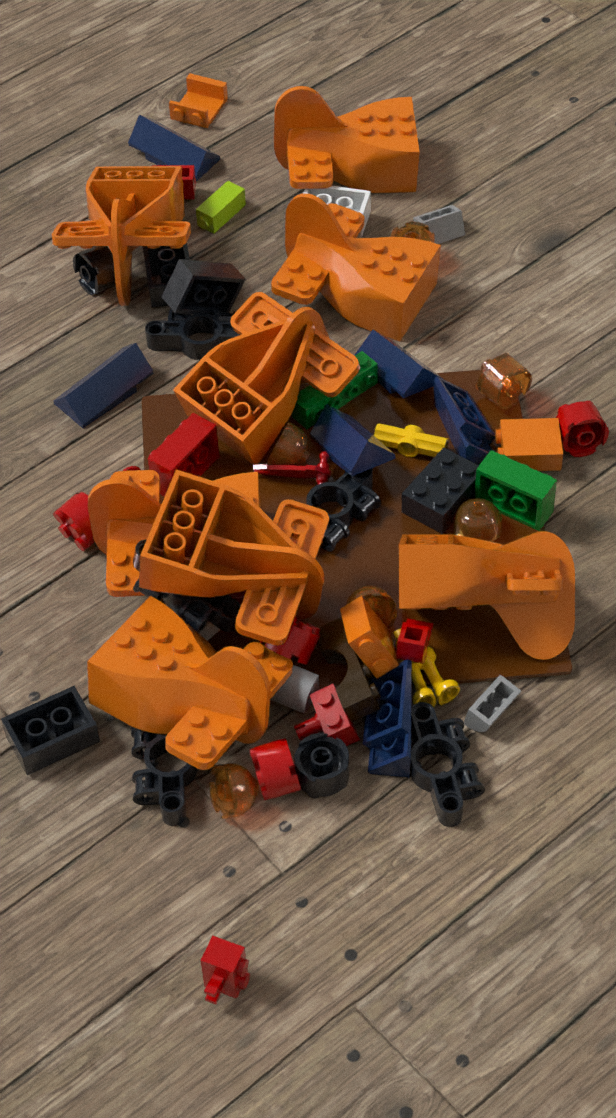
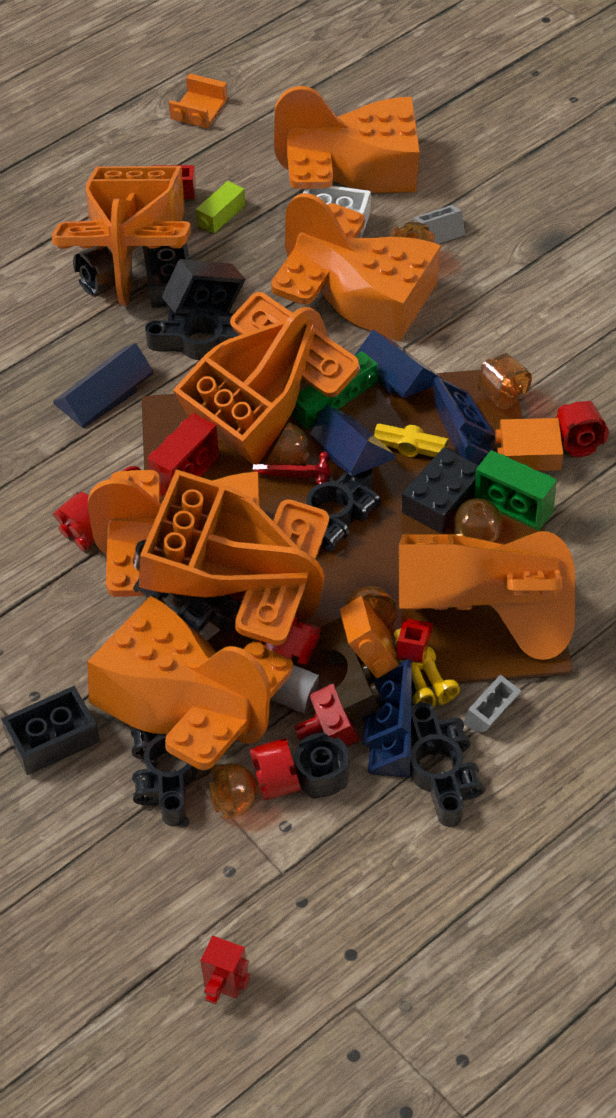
dark blue slope [128,115,221,182] -> none

